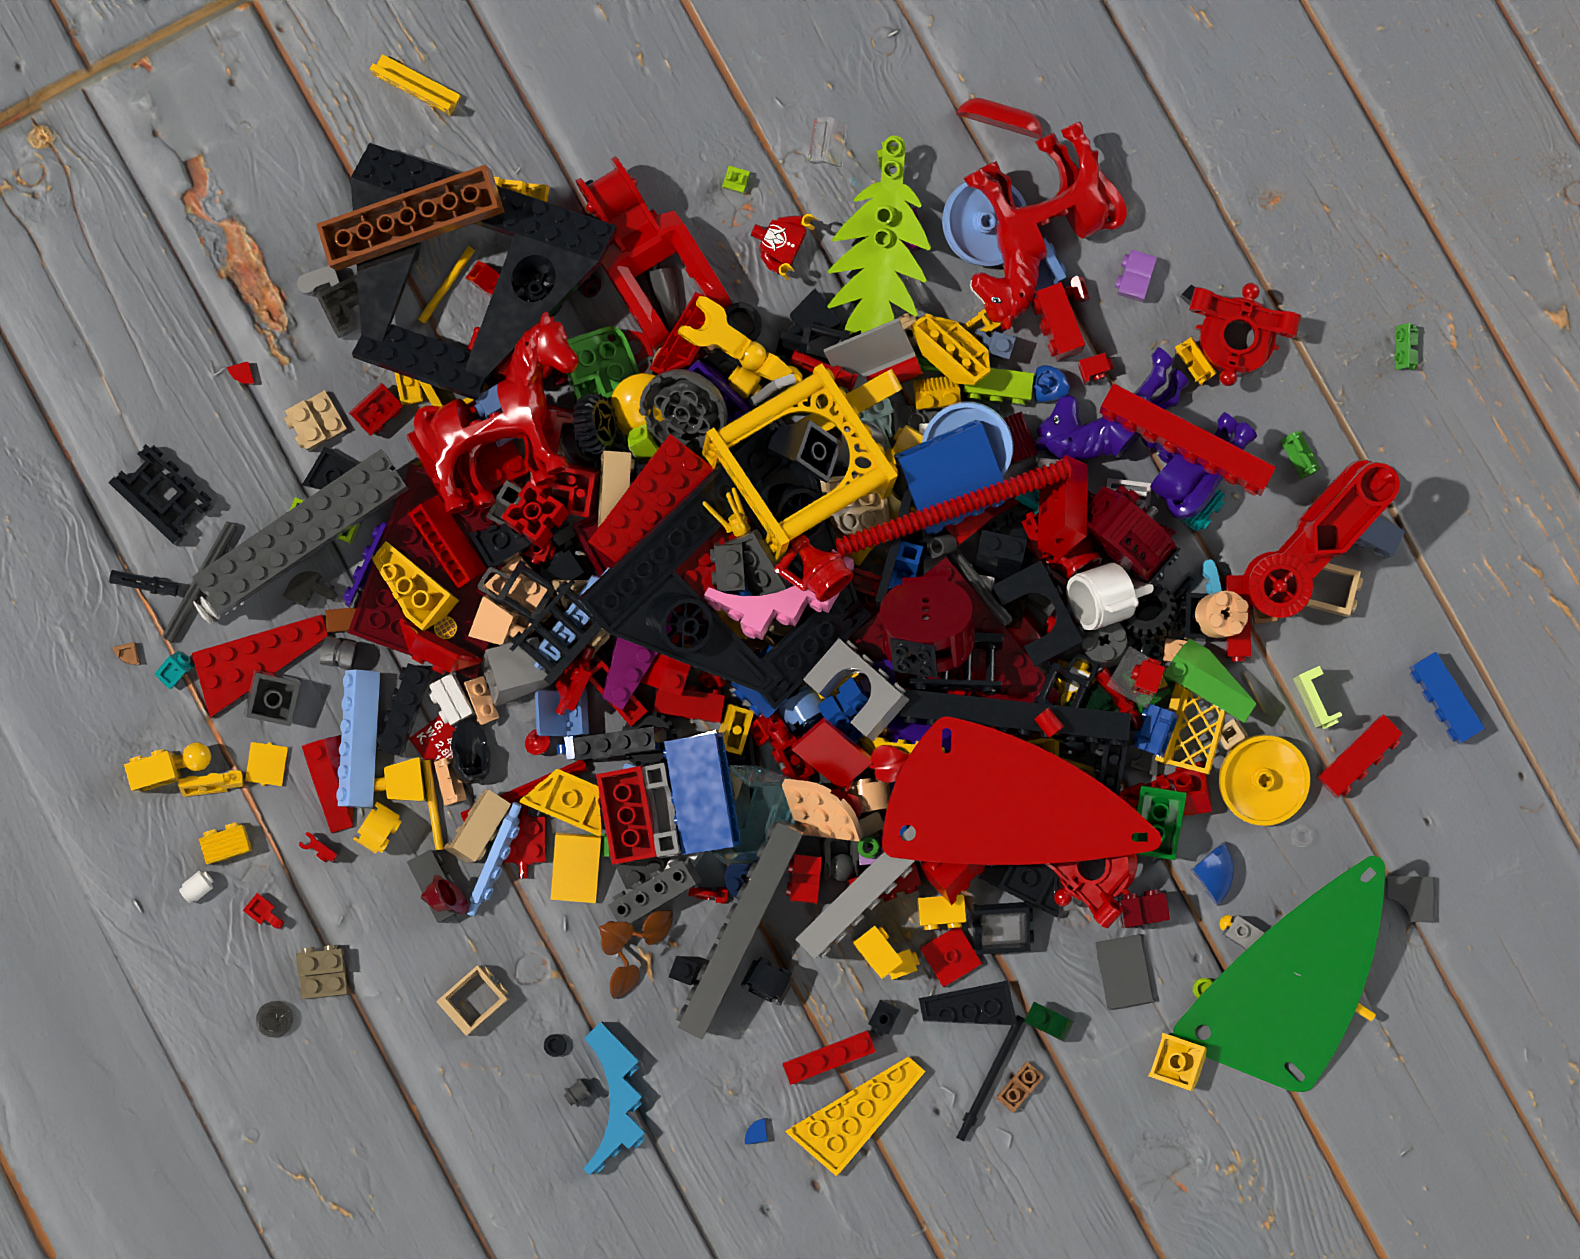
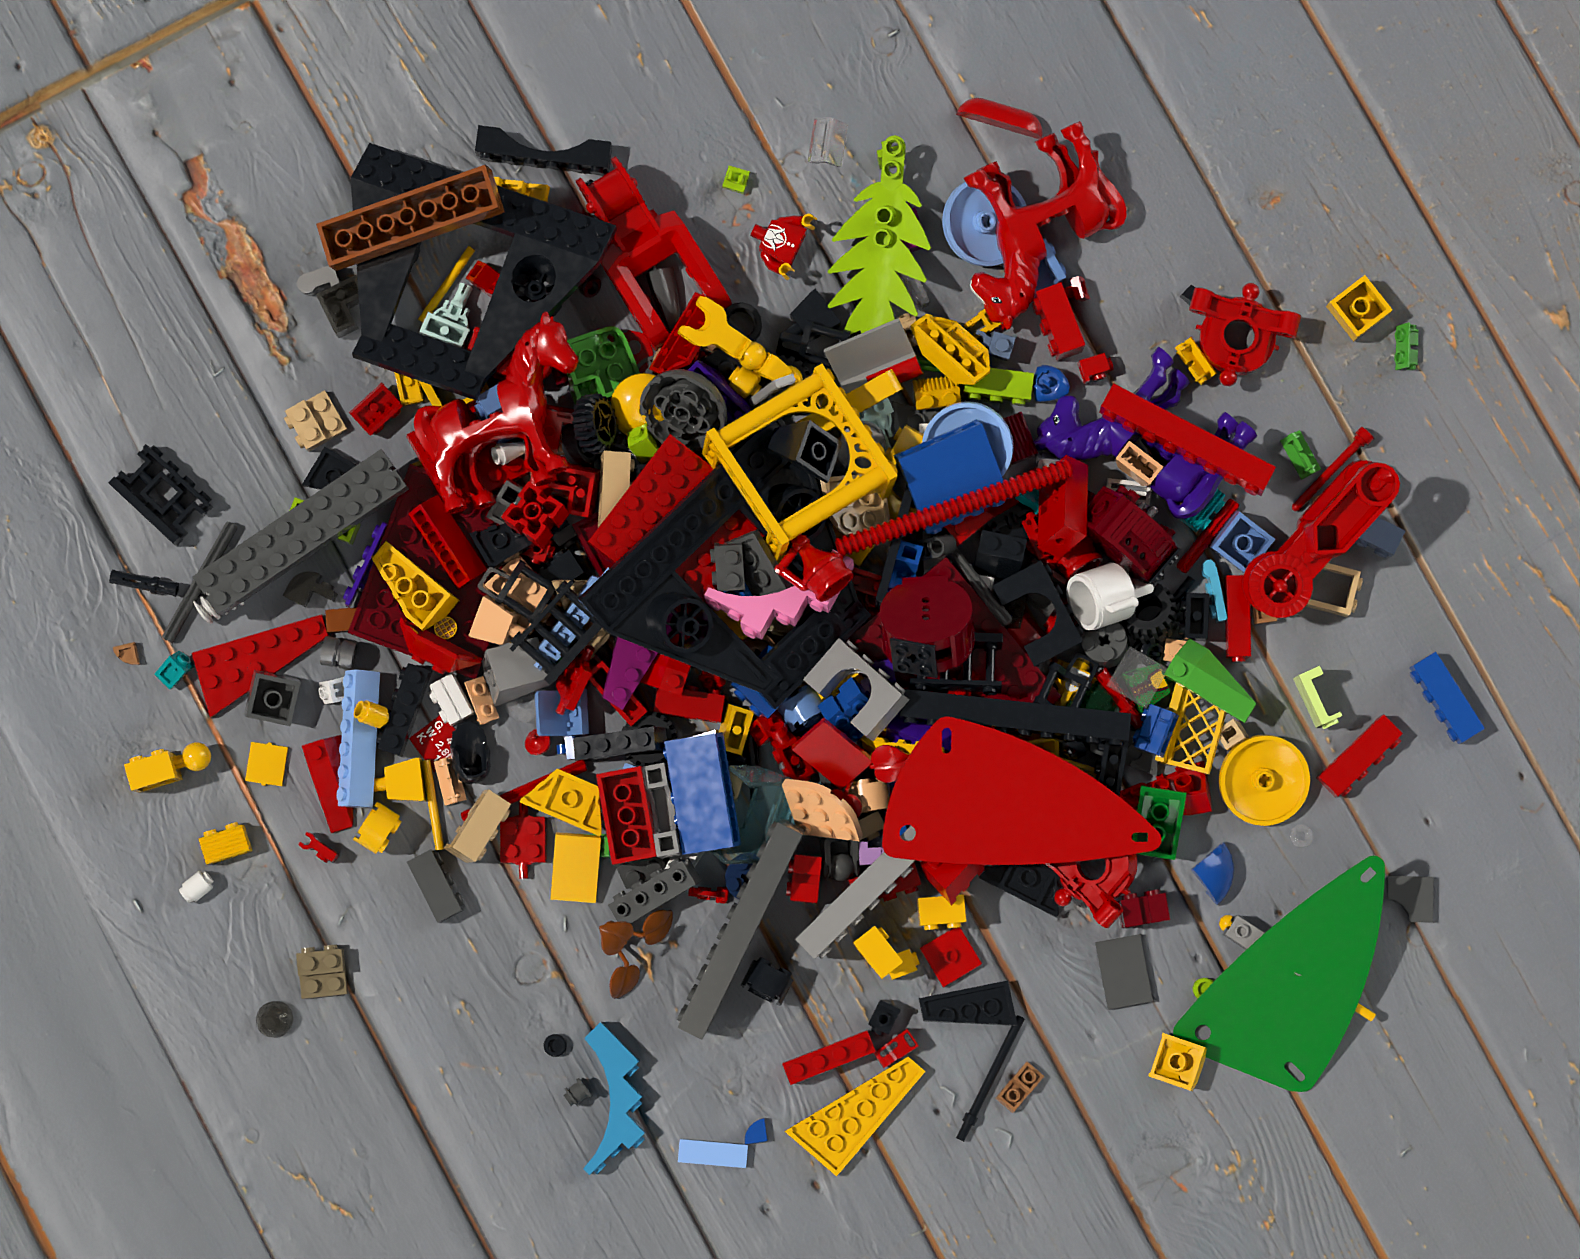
yellow hinge [178,770,243,797] -> none
red tile [227,362,255,385] -> none
red plate [243,893,285,930] -> none
yellow fence [370,54,461,116] -> none
dark red piece [421,874,469,914] -> none
tan window [436,965,509,1036] -> none
light blue plate [467,802,522,916] -> none
black brick [669,956,698,985] -> none
yellow plant [703,487,751,537] -> none
red pin [790,350,859,392] -> none
bright green plate [857,836,880,859] -> none
window [972,901,1034,955] -> none
dark green brick [1024,1001,1074,1042] -> none
red piece [1034,708,1064,738] -> none
medium lavender brick [1115,249,1157,302] -> none
red brick [1130,658,1165,697] -> none
light nougat brick [1195,591,1248,638] -> none
none -> white bracket [319,677,344,704]
none -> yellow brick [354,700,389,728]
none -> light aqua brick [419,283,473,349]
none -> black arch [475,125,612,175]
none -> white cone [491,441,525,465]
none -> light blue tile [678,1139,748,1168]
none -> red leg [873,1028,919,1068]
none -> light nougat torso [1115,441,1163,486]
none -> red axle [1176,499,1239,574]
none -> medium blue brick [1209,511,1275,573]
none -> red piece [1292,427,1374,511]
none -> yellow brick [1326,275,1393,342]

